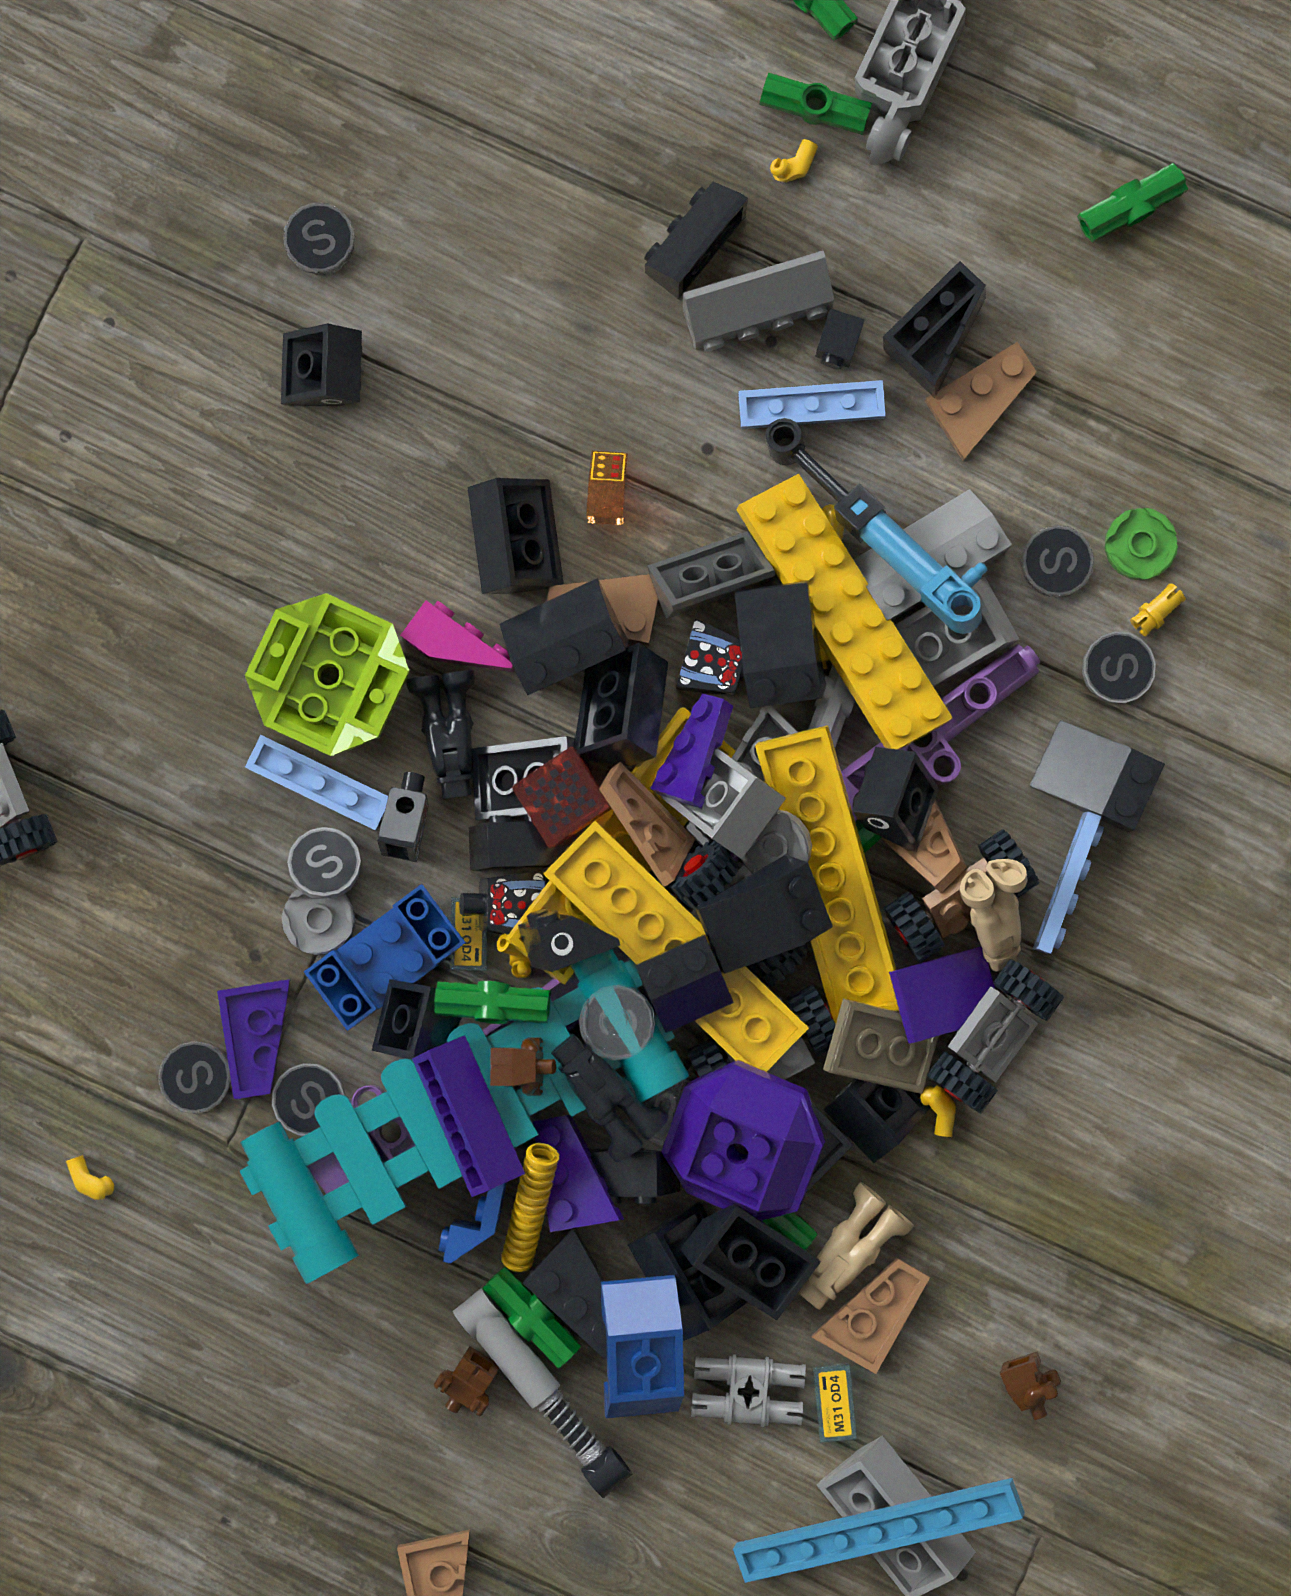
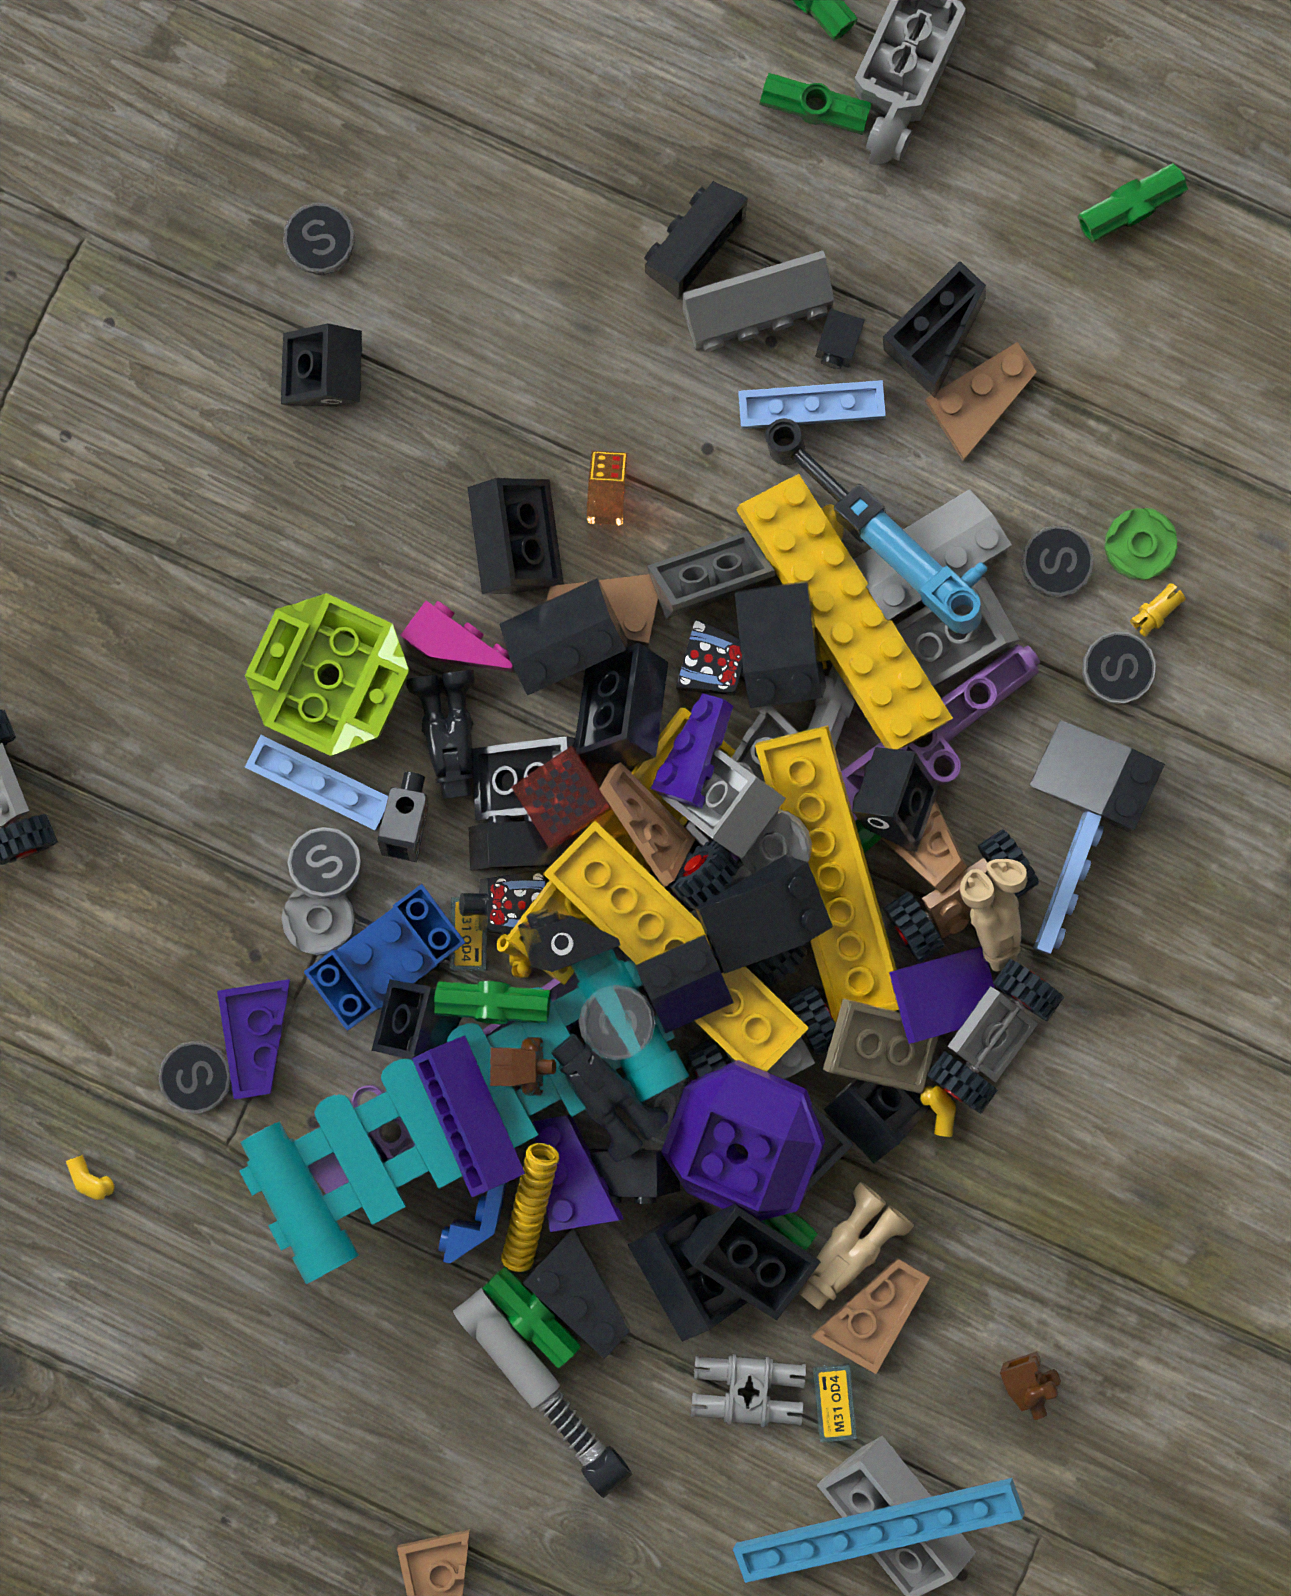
black tile [272,1063,345,1136] -> none
reddish brown piece [434,1346,499,1416] -> none
blue slope [601,1275,684,1418] -> none
yellow arm [770,139,819,183] -> none

